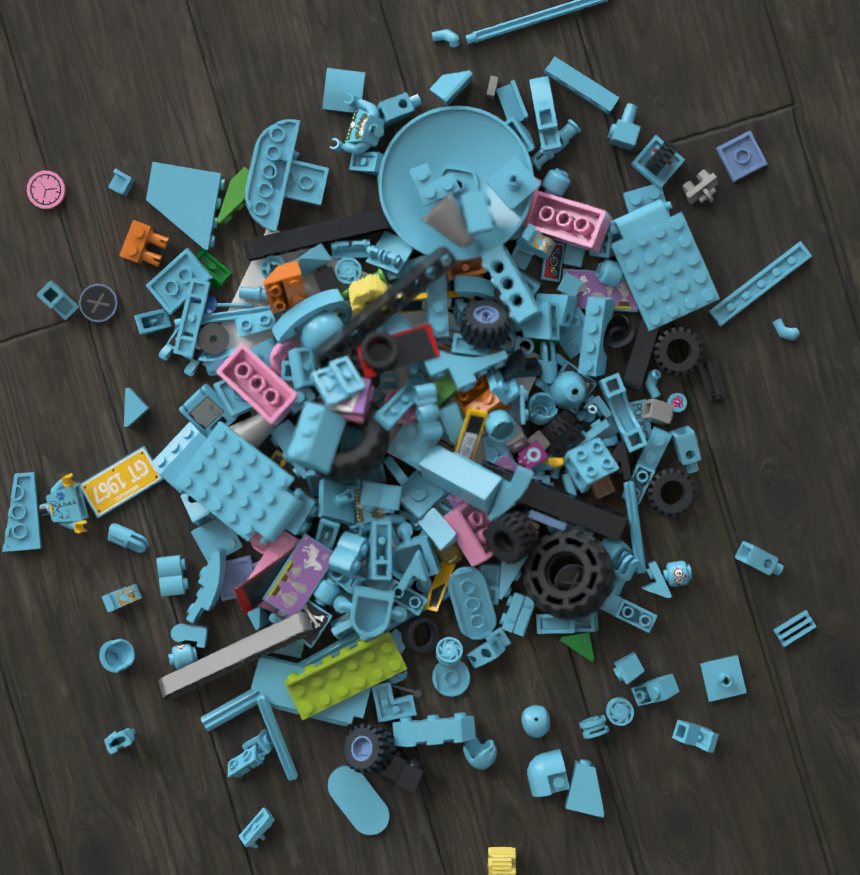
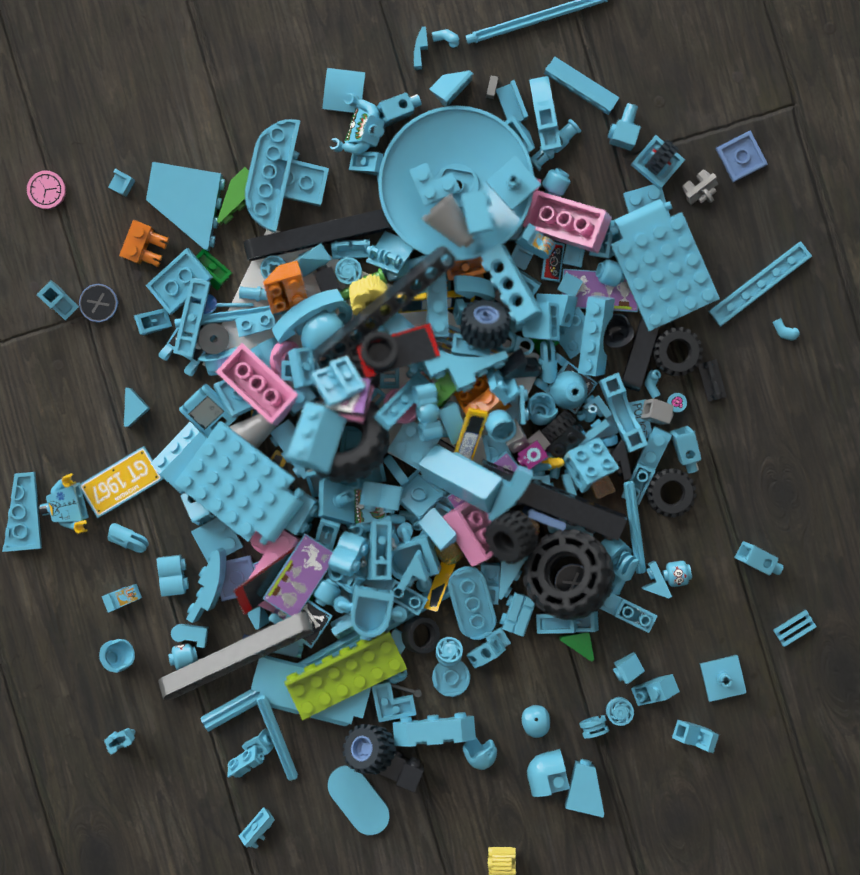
none -> medium azure slope [414,27,428,70]

